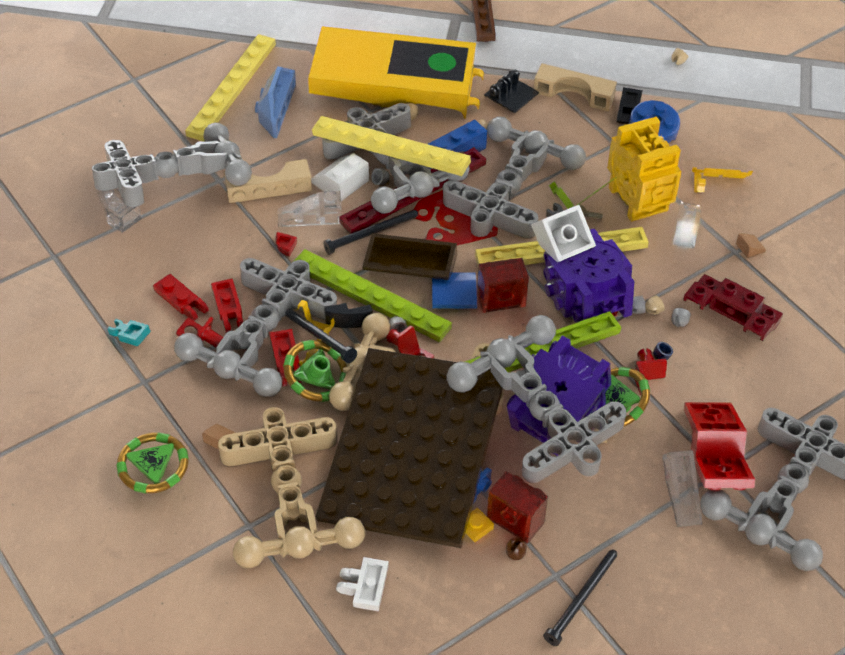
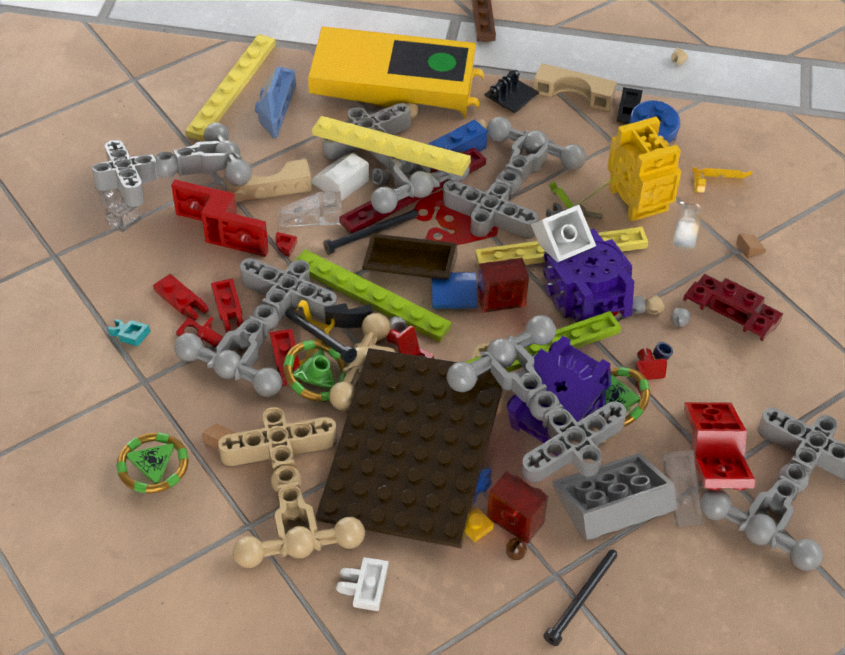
none -> red bracket [171,179,269,257]
none -> light grey slope [552,453,677,540]

